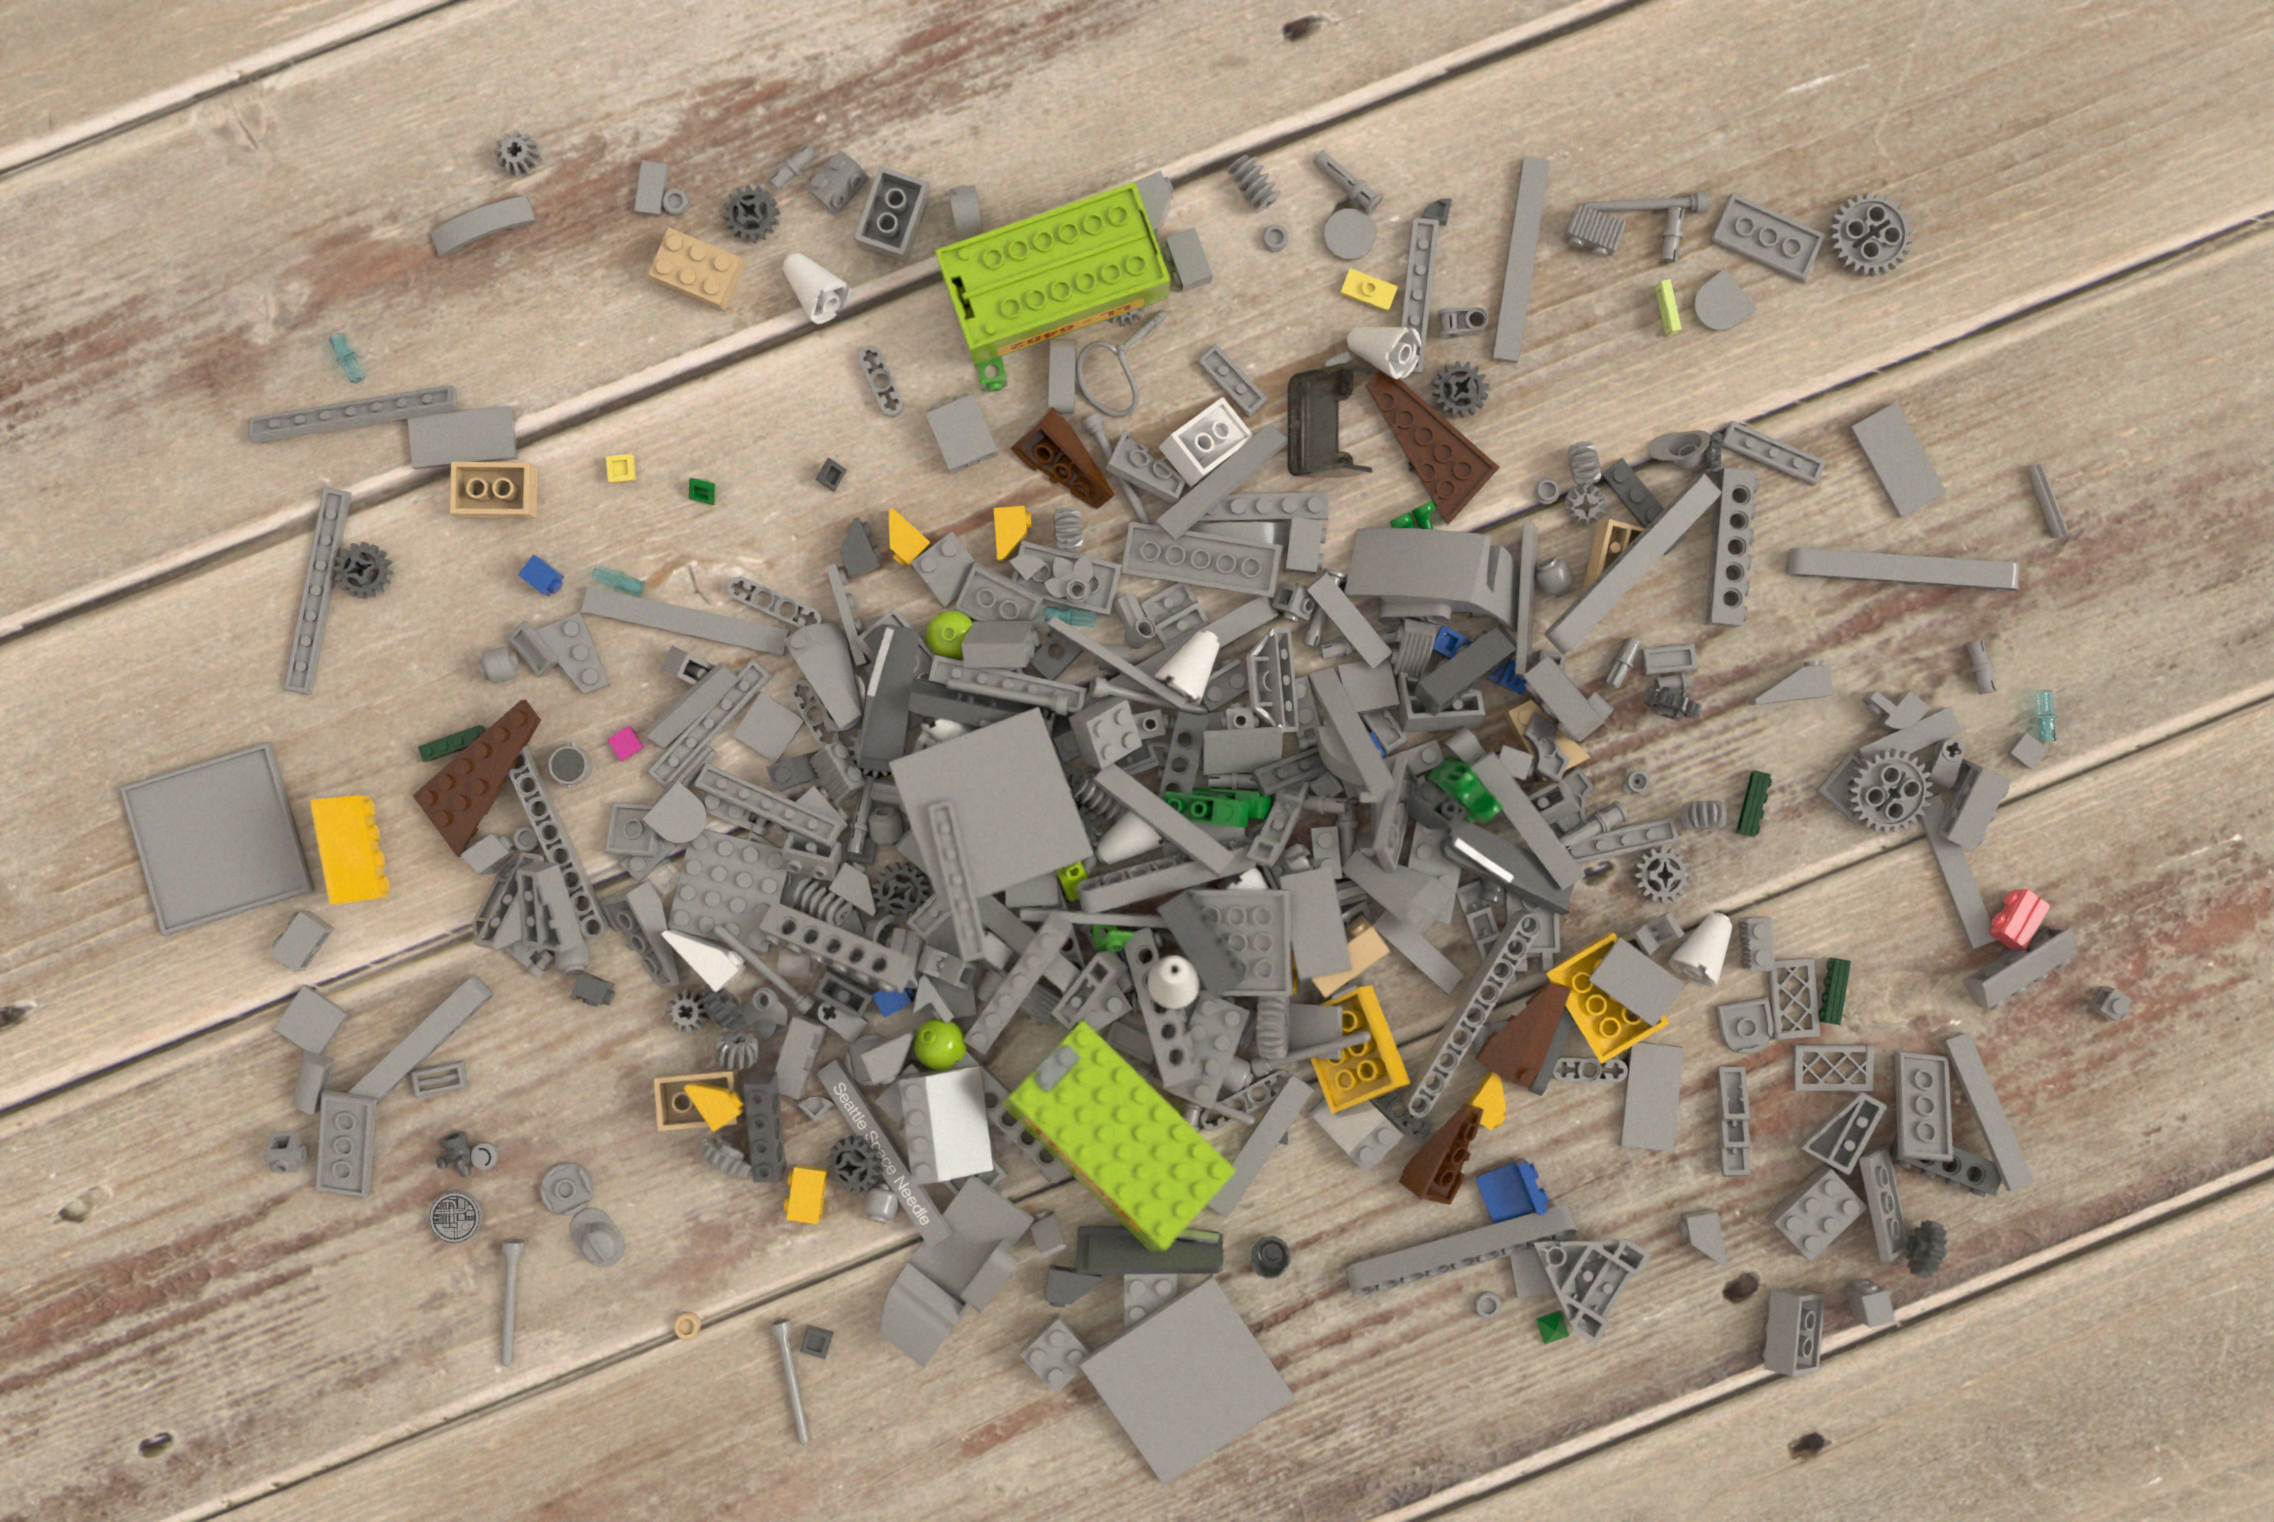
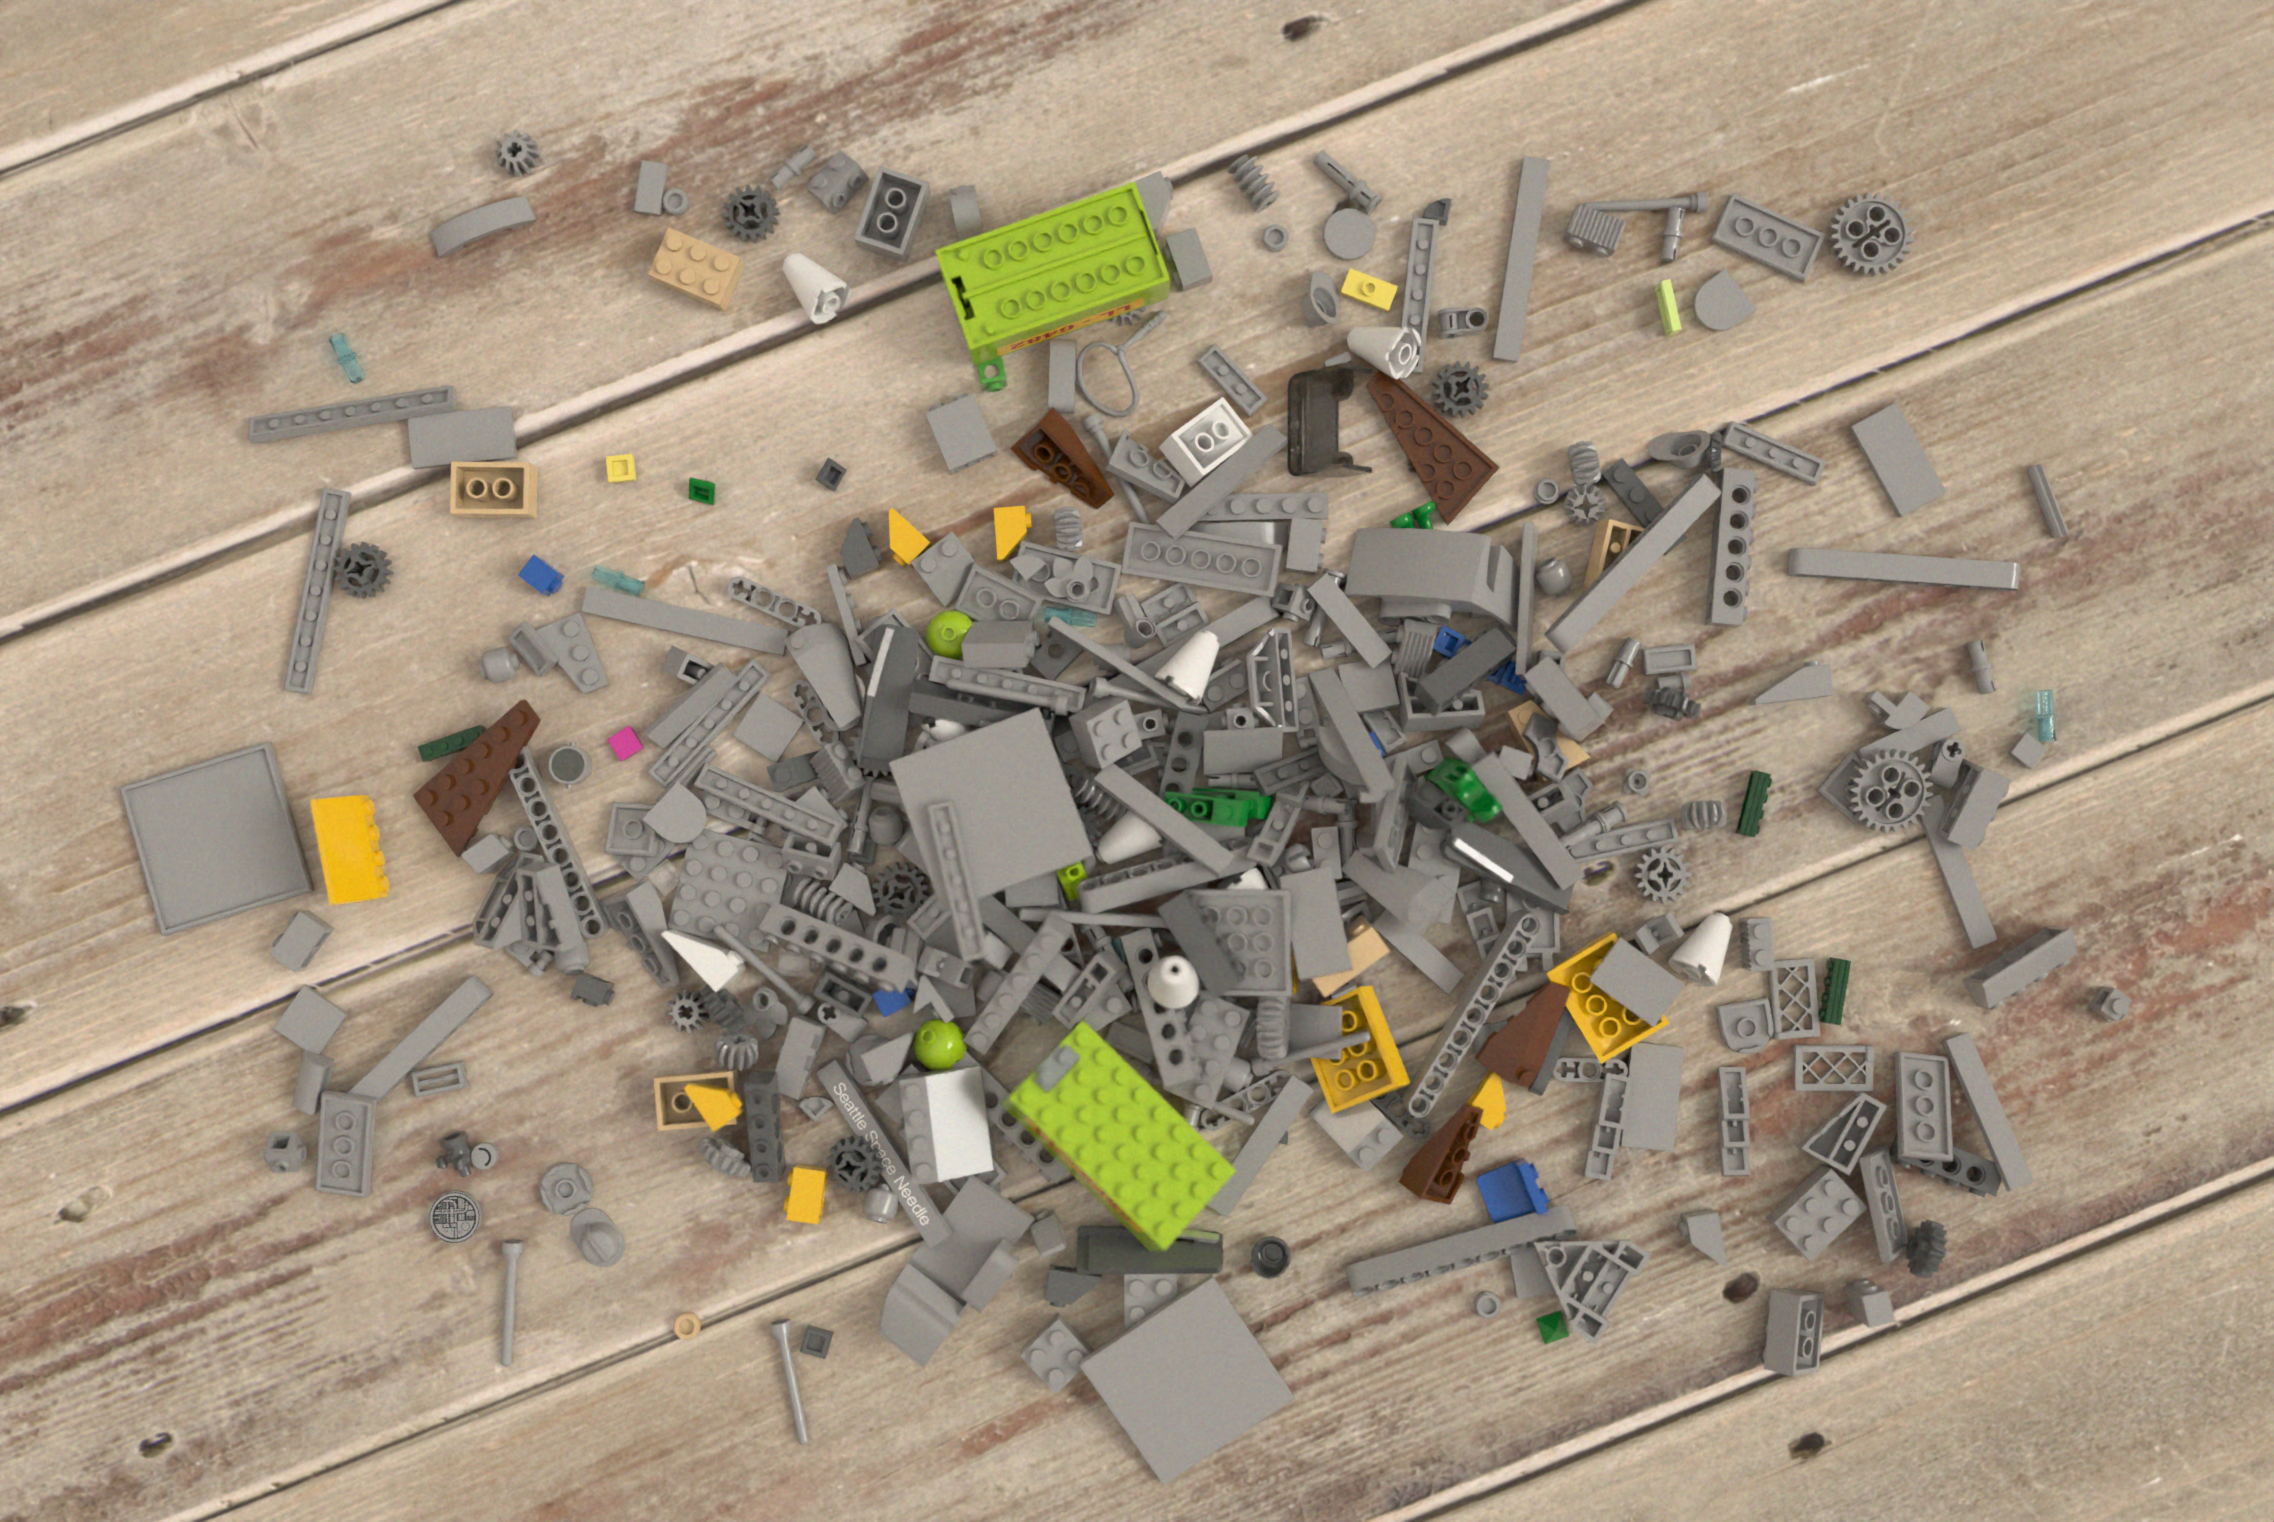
light grey beam [859,345,904,418] -> none
bright green bracket [1091,924,1133,952] -> none
coral brick [1989,889,2050,951] -> none
none -> light grey piece [1301,271,1339,328]
none -> light grey slope [1582,1073,1633,1181]

